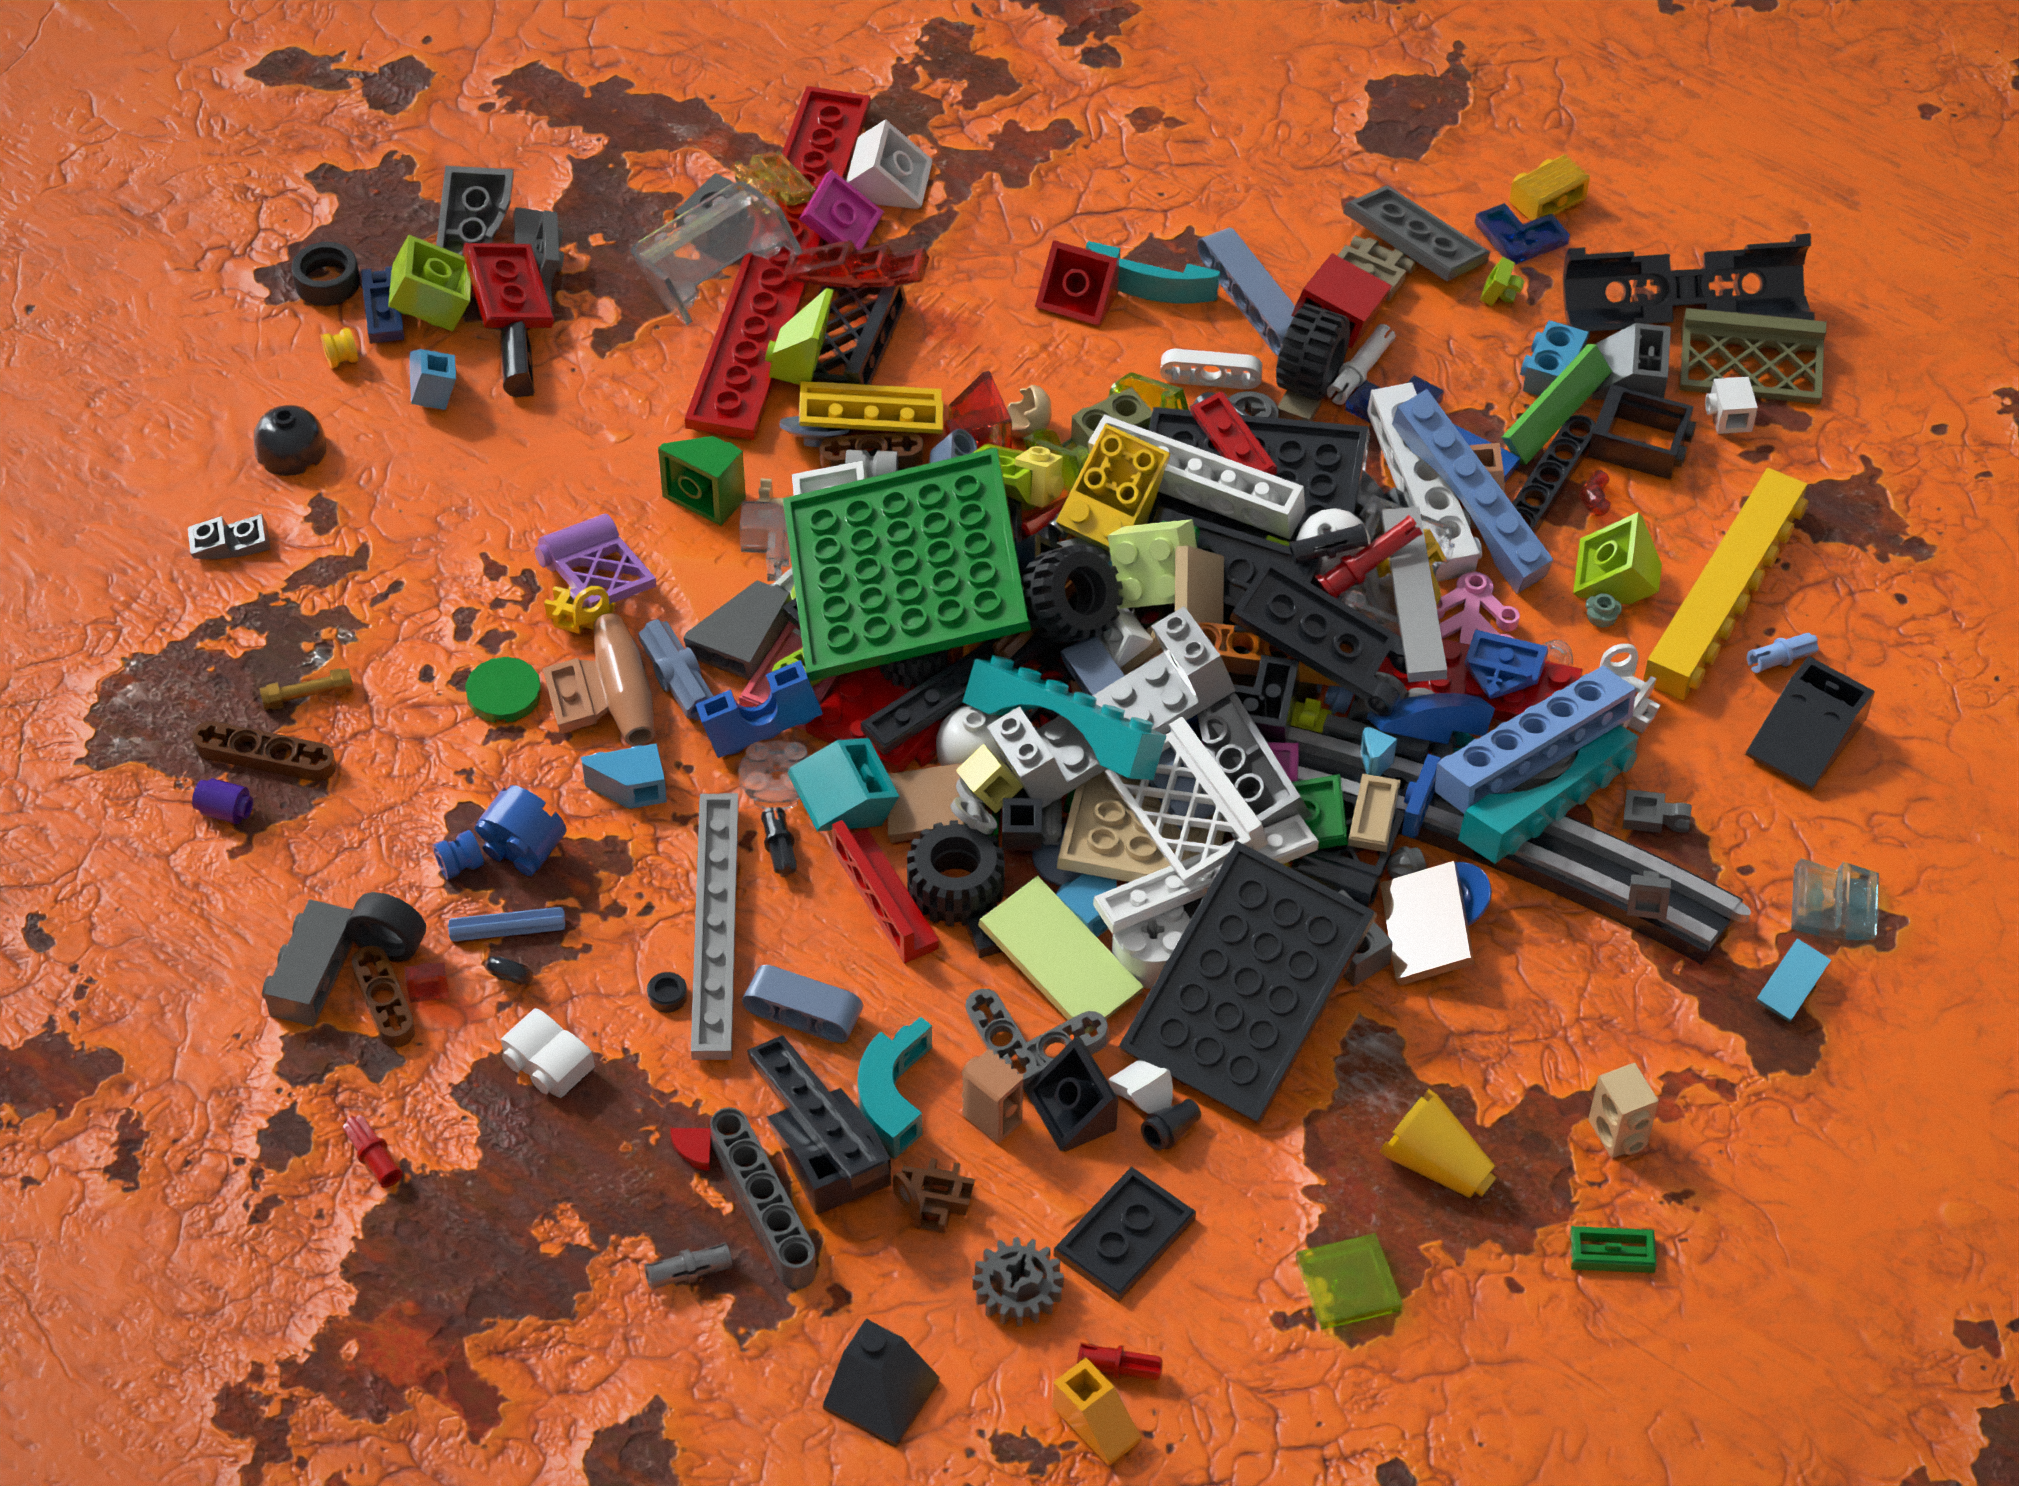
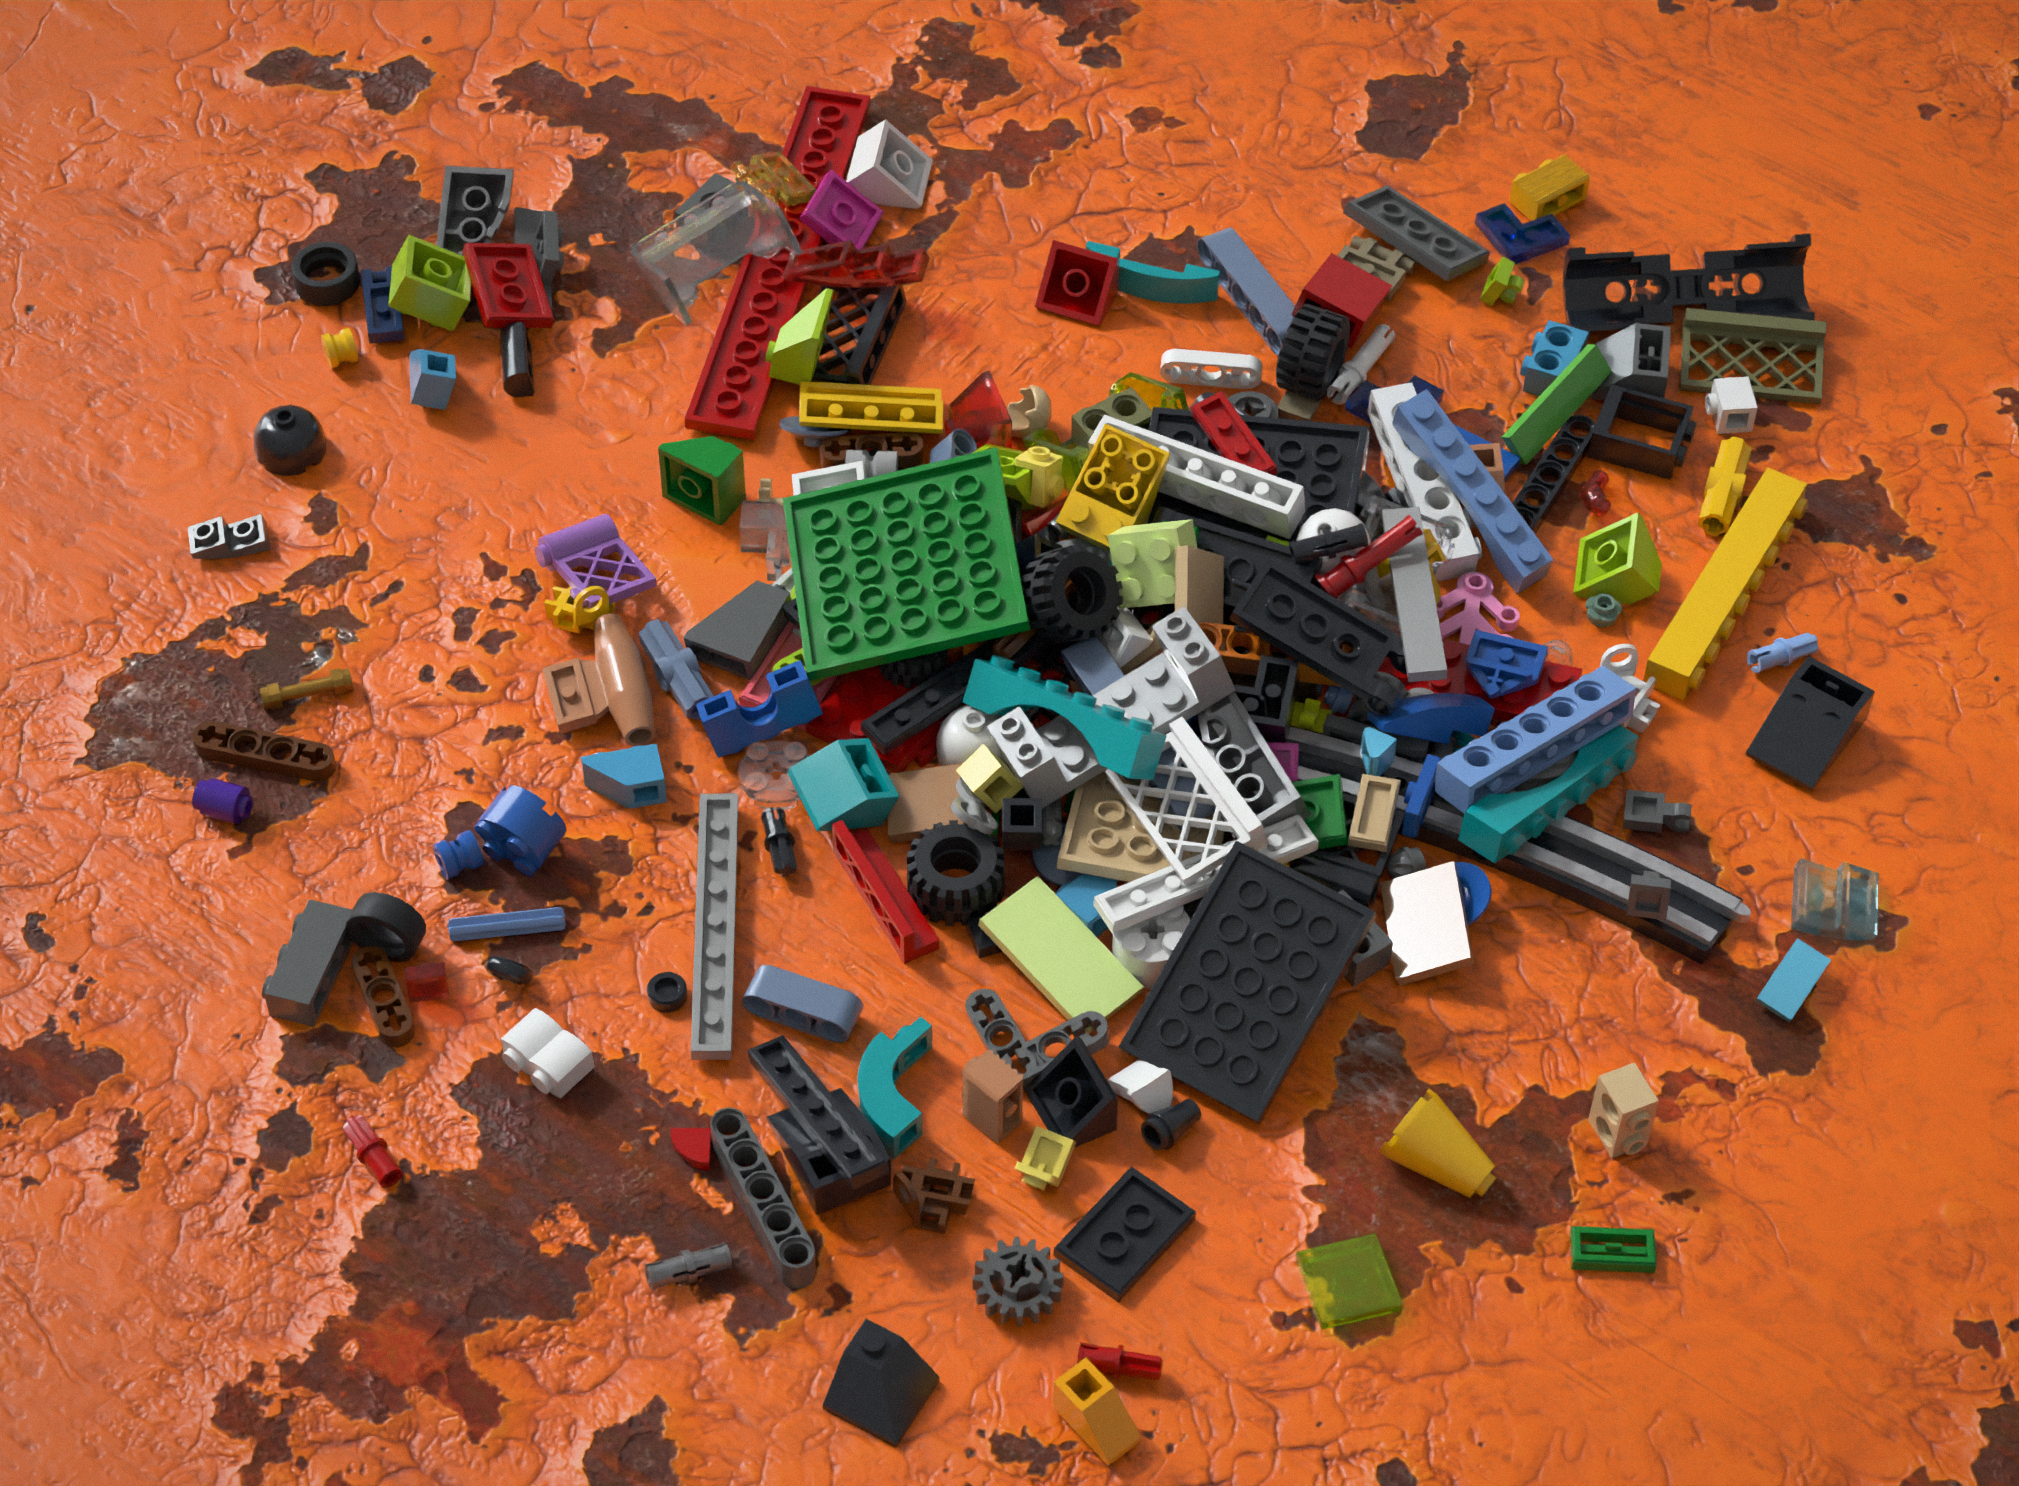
green tile [465,657,541,723] -> none
none -> light yellow bracket [1014,1126,1076,1191]
none -> yellow piece [1698,436,1752,537]

